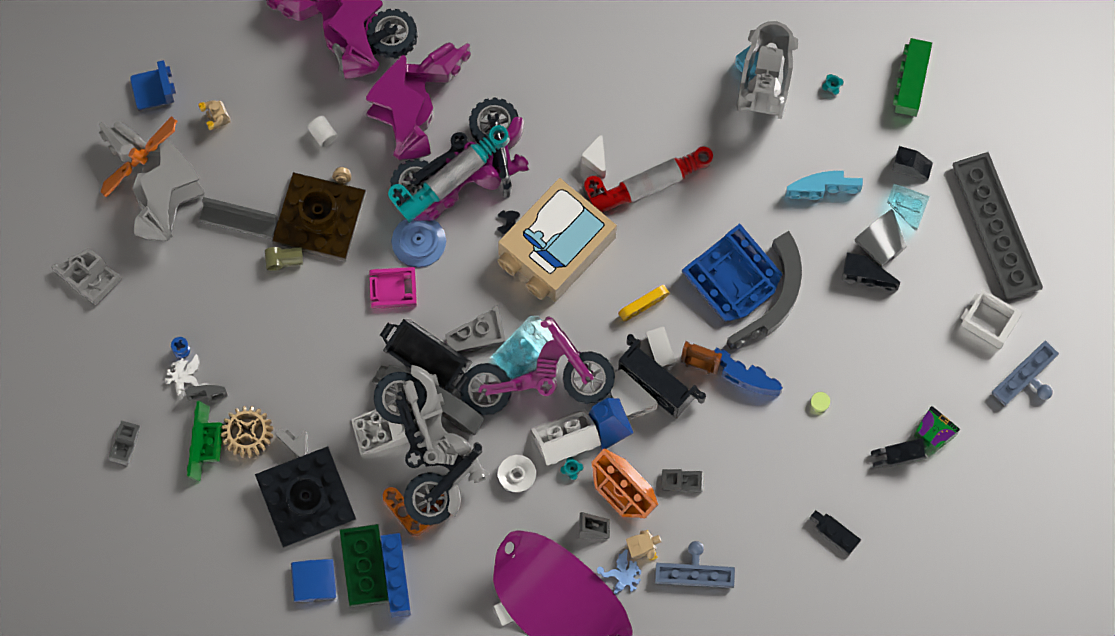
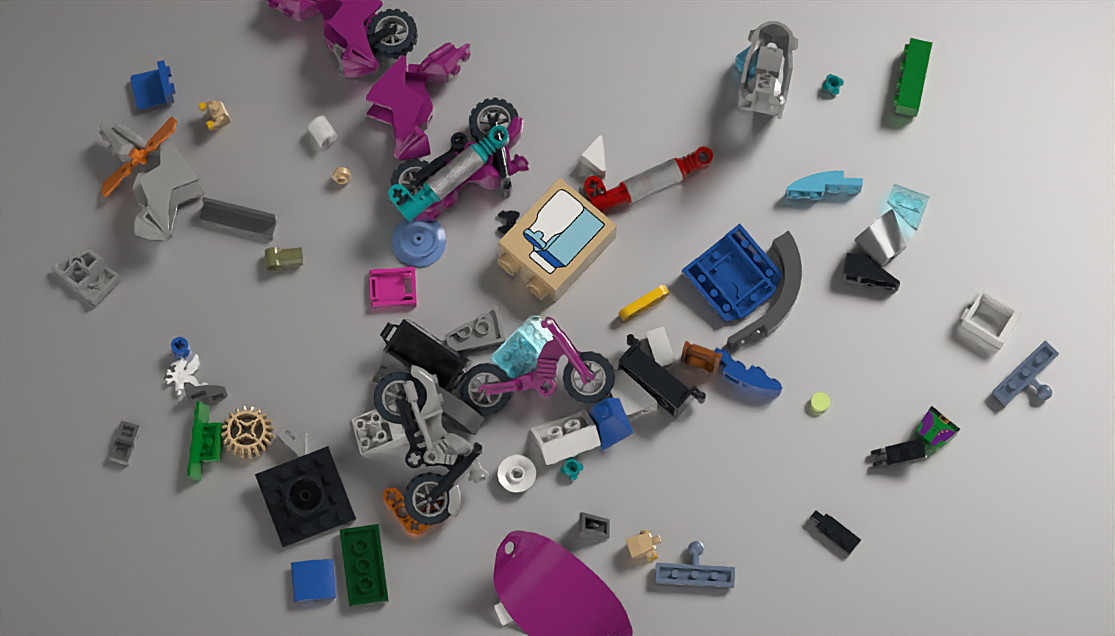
dark brown piece [272,172,366,261] -> none
blue brick [381,533,411,618] -> none
orange wedge [591,448,659,519] -> none
light blue piece [597,549,641,594] -> none
dark grey slope [662,469,703,492] -> none
black slope [892,146,933,180] -> none
dark grey plate [952,152,1043,301] -> none

